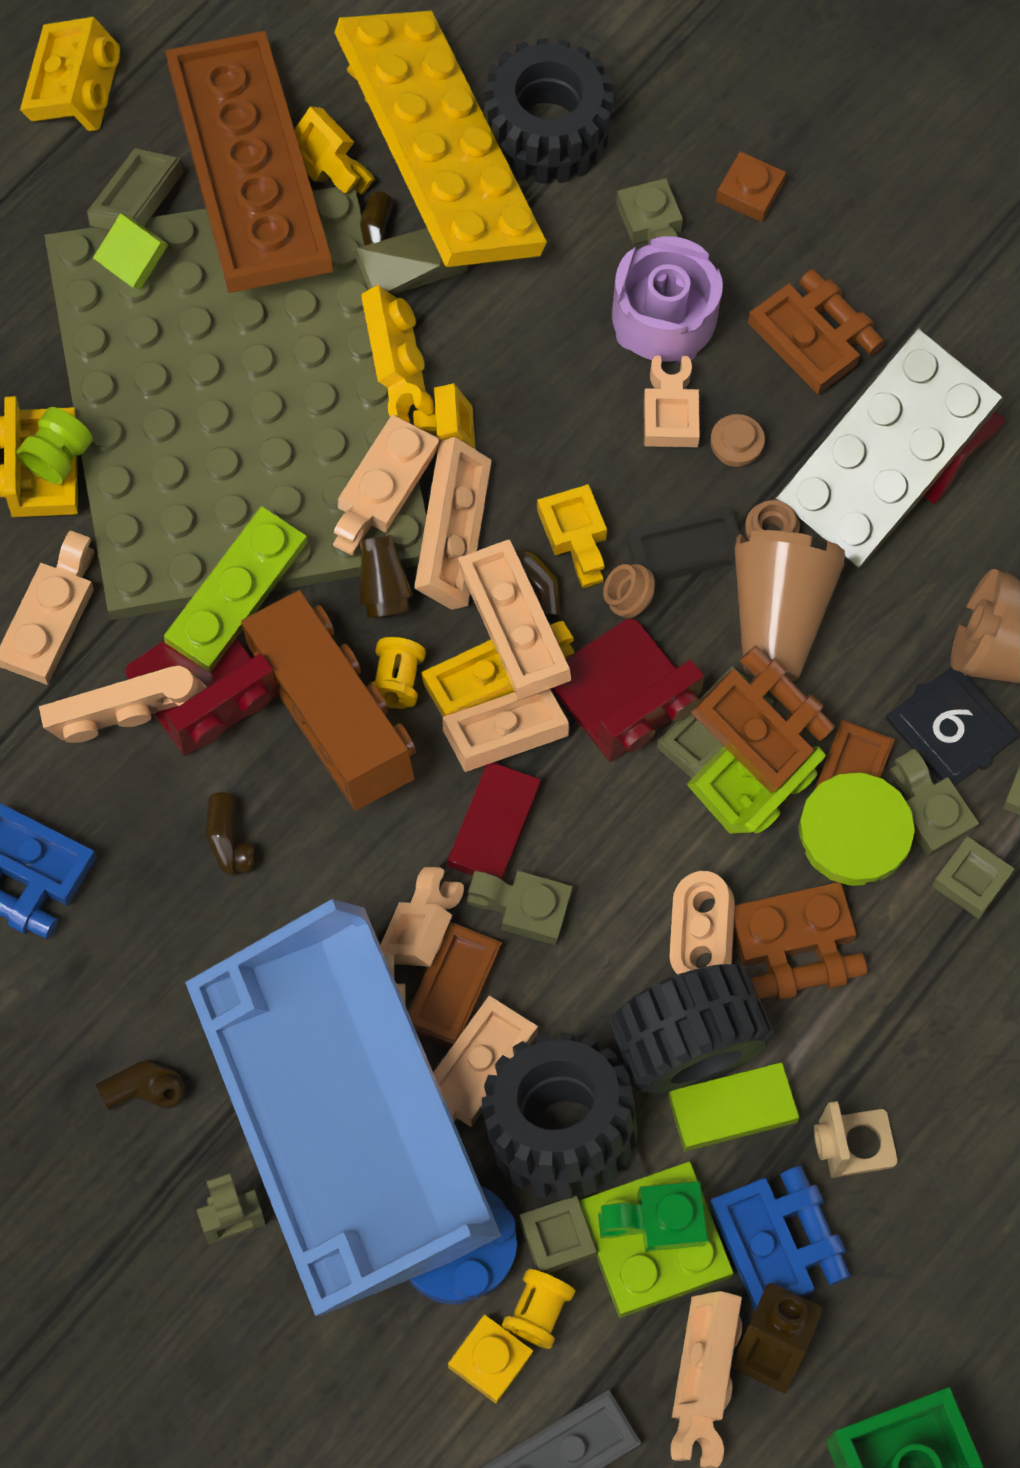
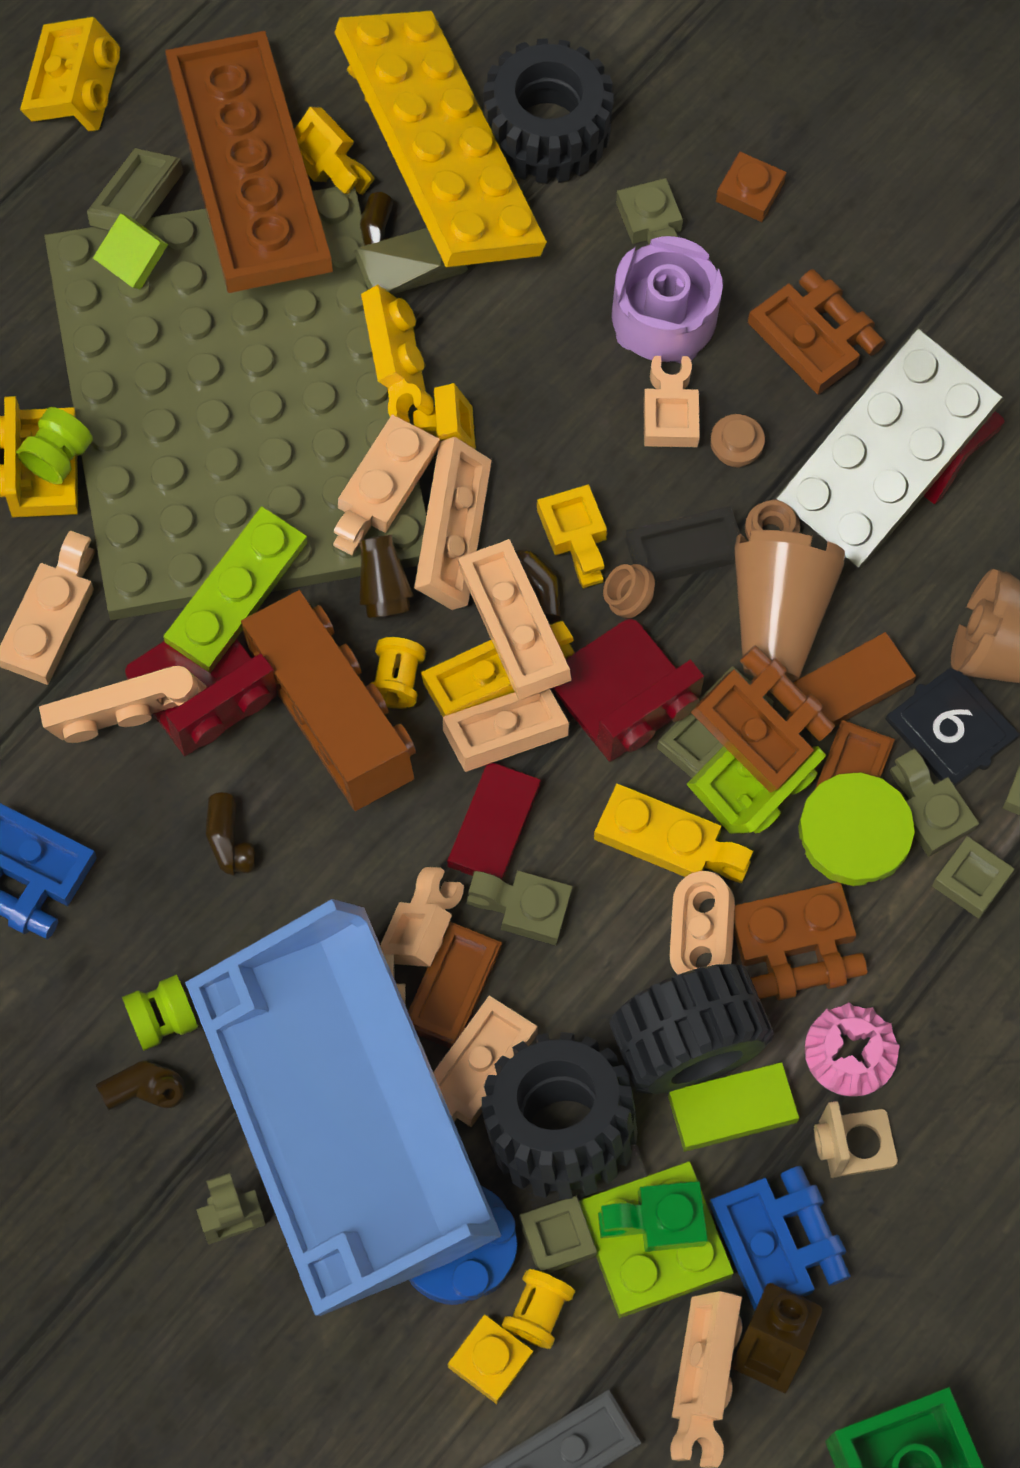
none -> lime wheel [122,974,198,1051]
none -> yellow plate [594,783,753,883]
none -> dark orange tile [793,632,916,726]
none -> bright pink gear [805,1002,900,1097]

